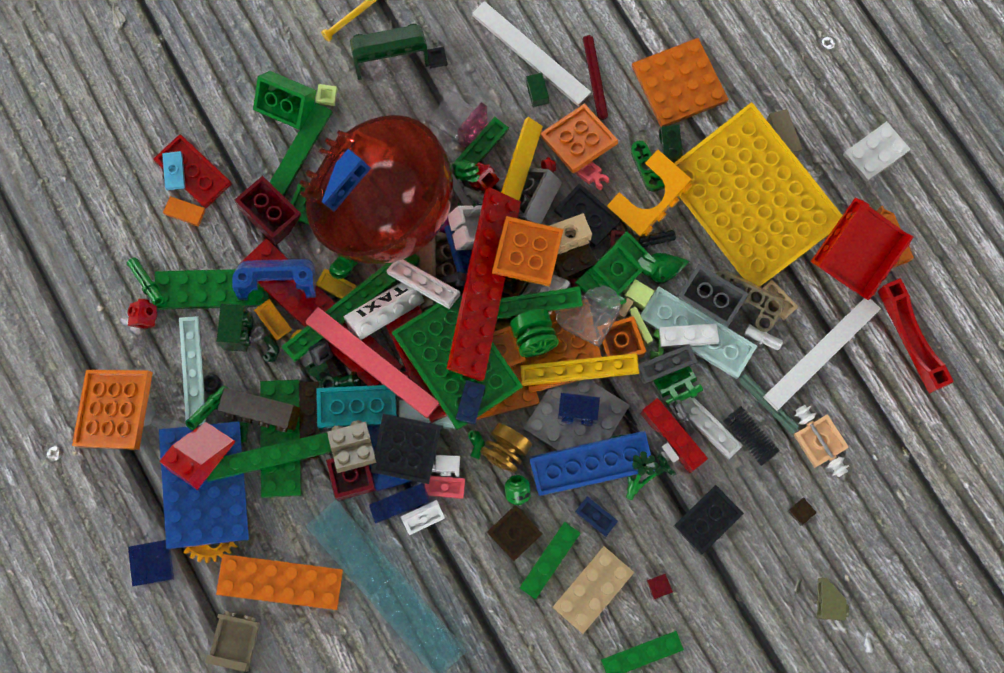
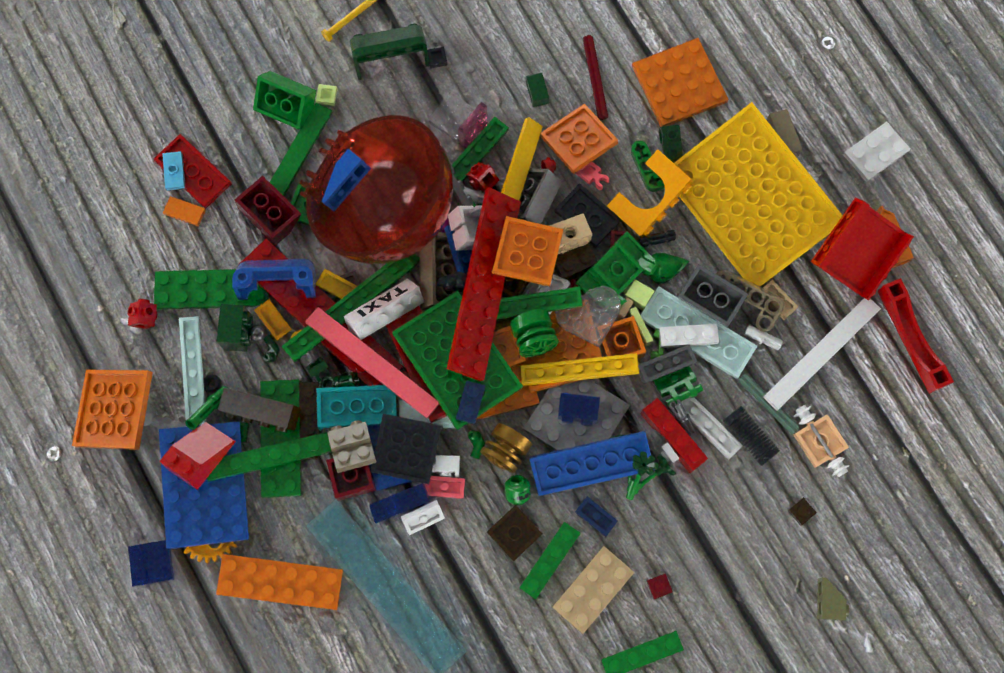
green pin [127,257,164,306] -> none
dark tan panel [205,611,261,672] -> none
black tile [308,339,333,366] -> none
green arm [329,247,362,279] -> none
white tile [386,257,461,309] -> none
green arm [452,159,480,182] -> none
white tile [472,1,591,107] -> none
black plate [673,485,744,555] -> none

